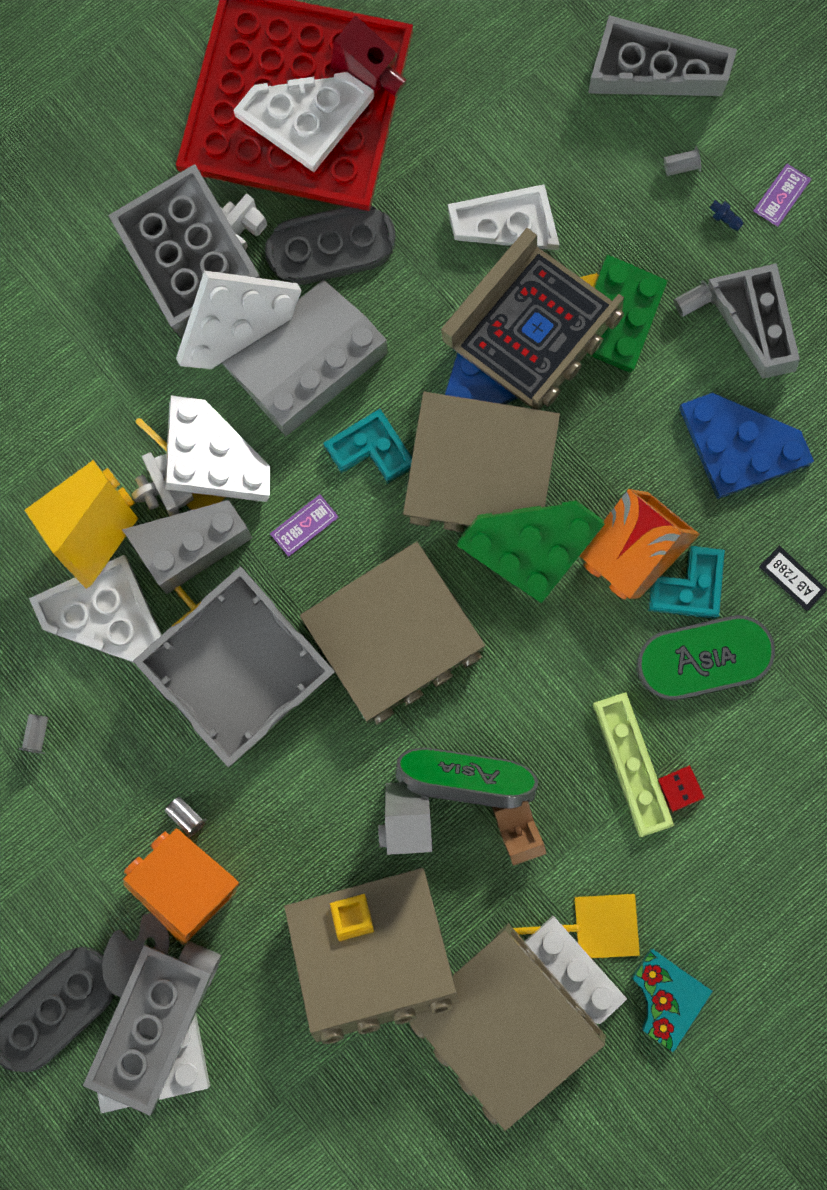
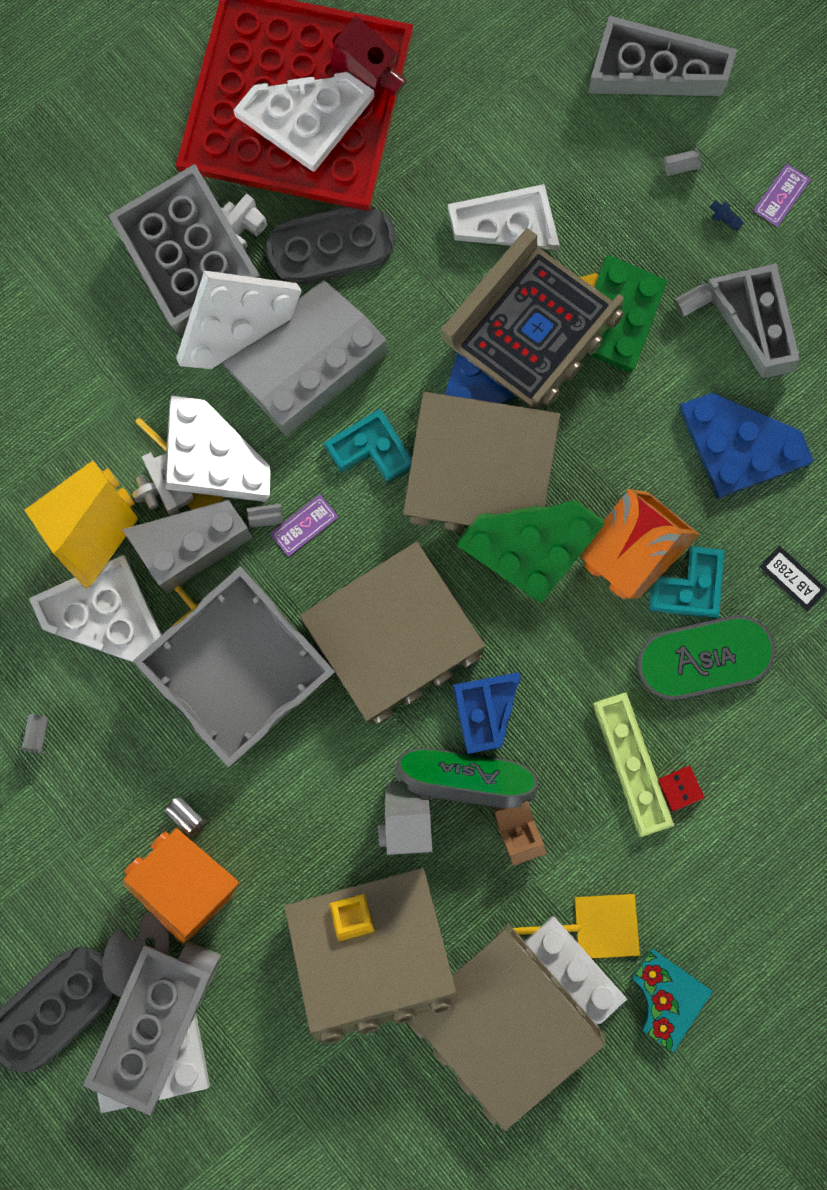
none -> light grey piece [246,503,284,528]
none -> blue wing [453,672,520,755]

